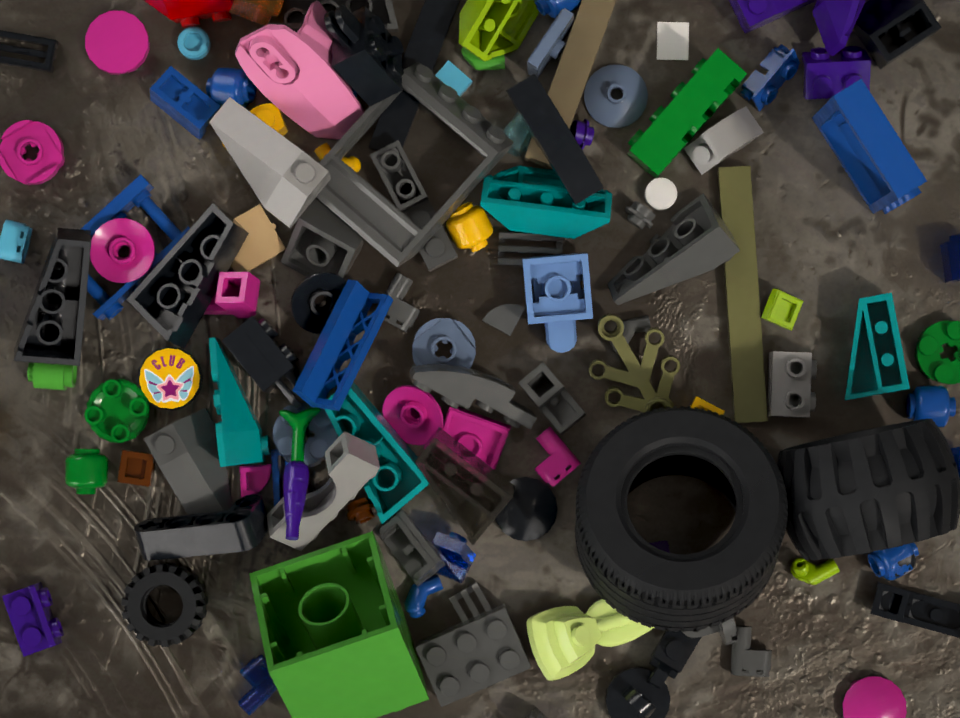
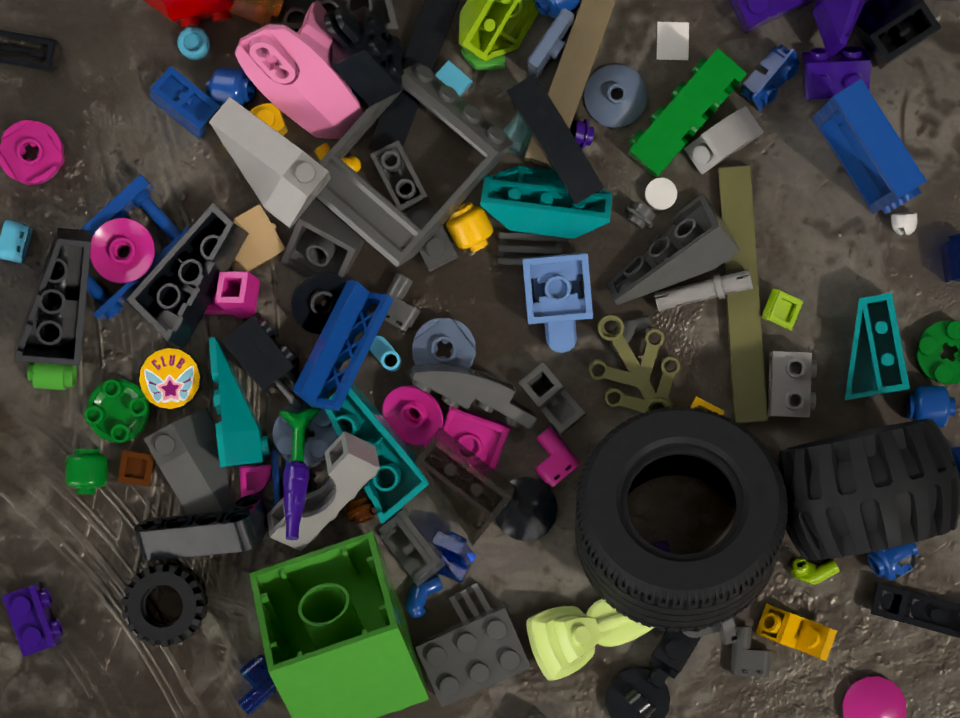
dark pink tile [85,11,150,75] -> none
dark grey tile [482,304,525,336] -> none
none -> medium azure piece [370,336,402,372]
none -> light grey pin [654,269,753,312]
none -> yellow slope [755,603,838,661]
none -> white hinge [891,212,918,235]

